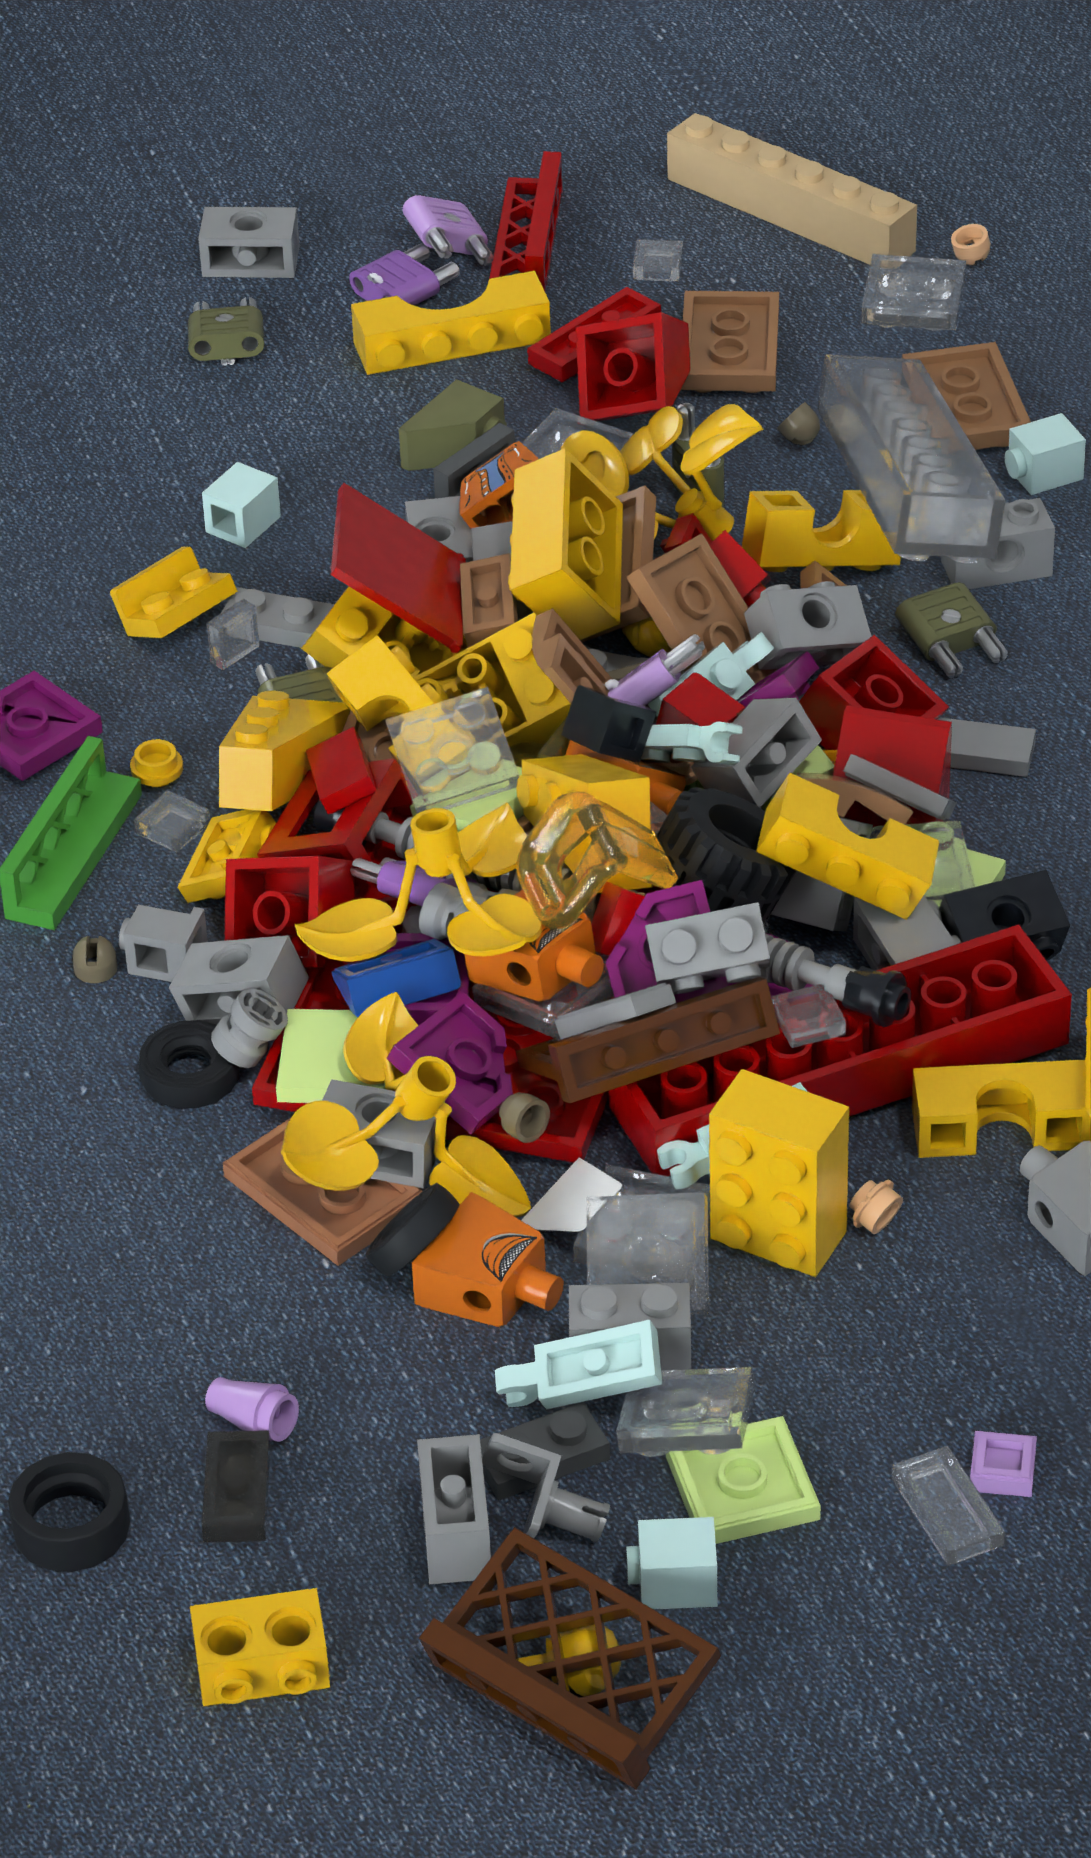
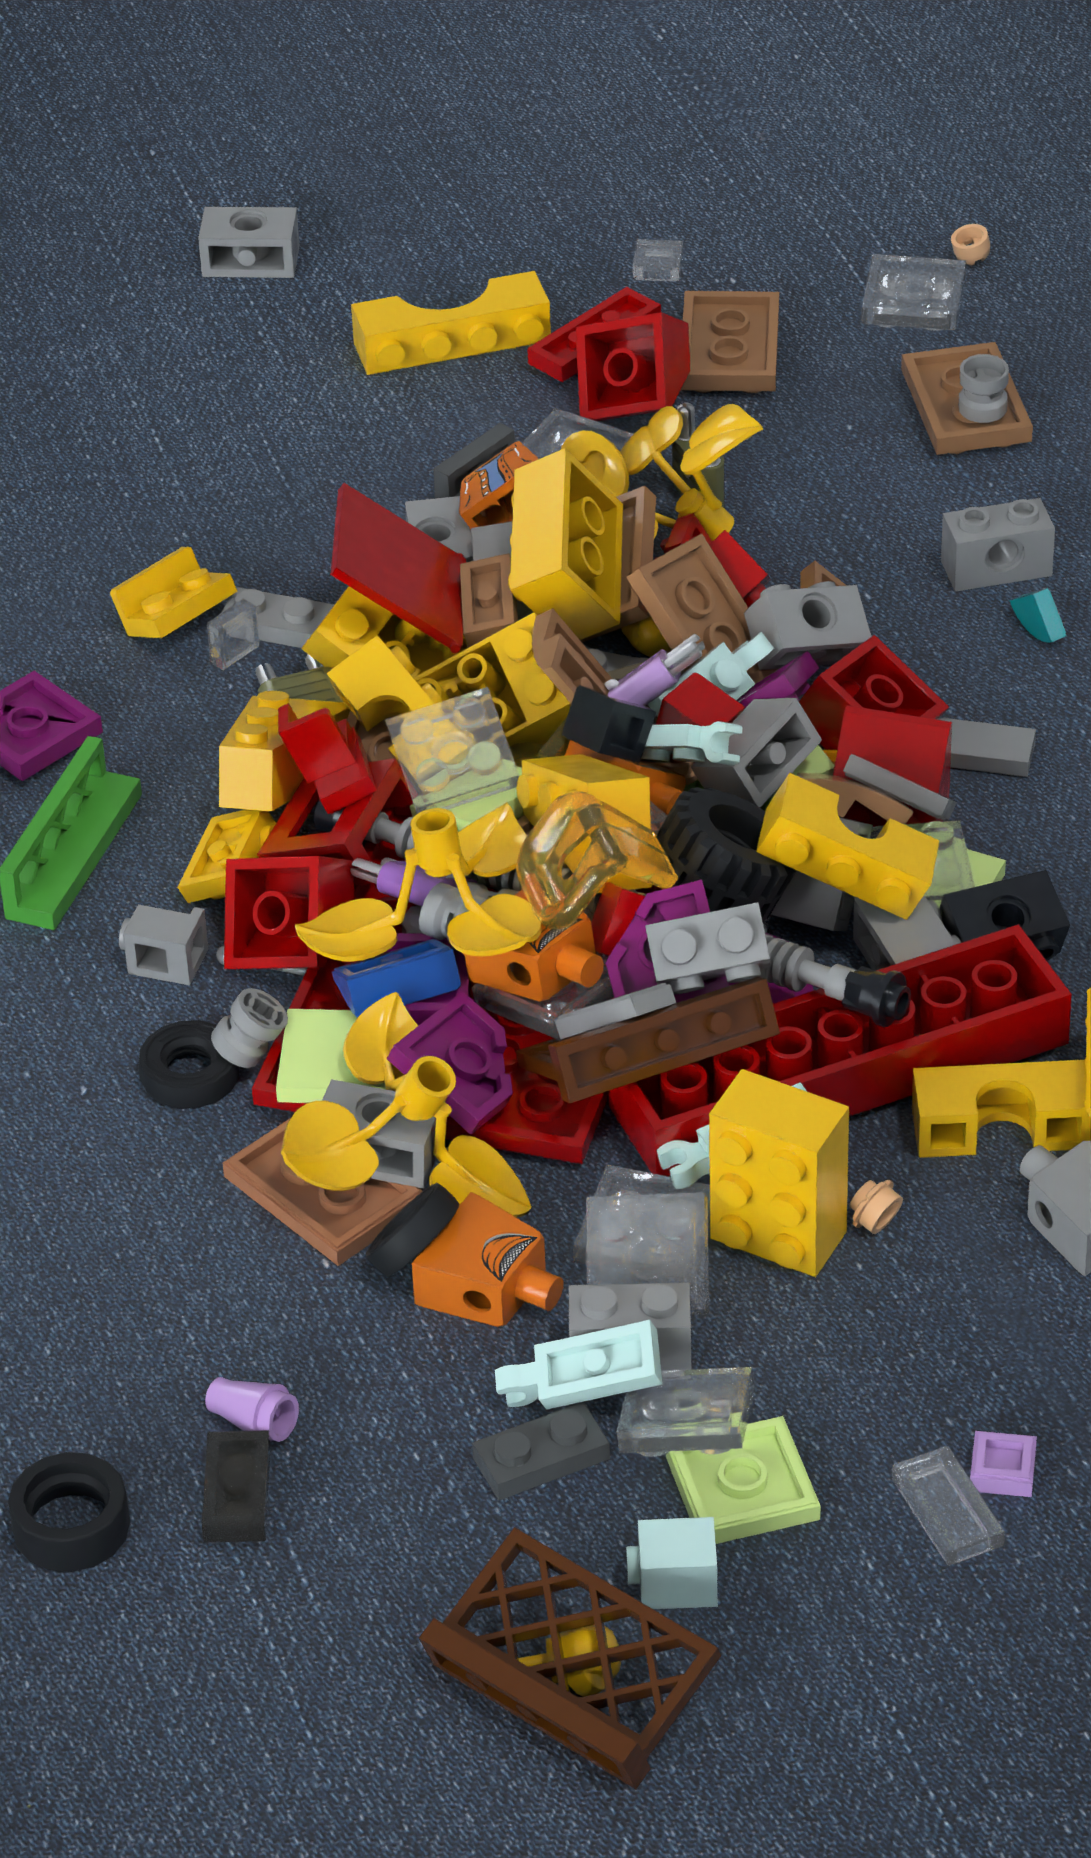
dark tan hinge [72,936,118,983] -> none
yellow plate [130,739,183,787] -> none
clear tile [134,790,210,853] -> none
light grey brick [169,935,309,1025] -> none
olive piece [188,297,264,365] -> none
yellow brick [190,1588,330,1706] -> none
light aqua brick [202,462,281,548] -> none
medium lavender piece [349,243,460,306] -> none
olive slope [399,379,507,471] -> none
lavender piece [402,195,493,266] -> none
light grey brick [417,1434,491,1585] -> none
light grey bracket [482,1433,610,1543] -> none
red fence [489,151,563,292] -> none
dark tan hinge [499,1092,550,1143] -> none
white sticker [521,1157,622,1232] -> none
tan brick [667,113,917,273] -> none
yellow arch [742,490,909,572] -> none
clear tile [772,984,846,1048] -> none
dark tan hinge [777,402,820,445] -> none
clear brick [817,354,1006,564] -> none
olive piece [895,582,1008,678] -> none
light aqua brick [1004,413,1086,495] -> none
none -> red panel [278,703,356,783]
none -> light grey wheel [958,354,1009,423]
none -> teal tile [1009,588,1066,643]

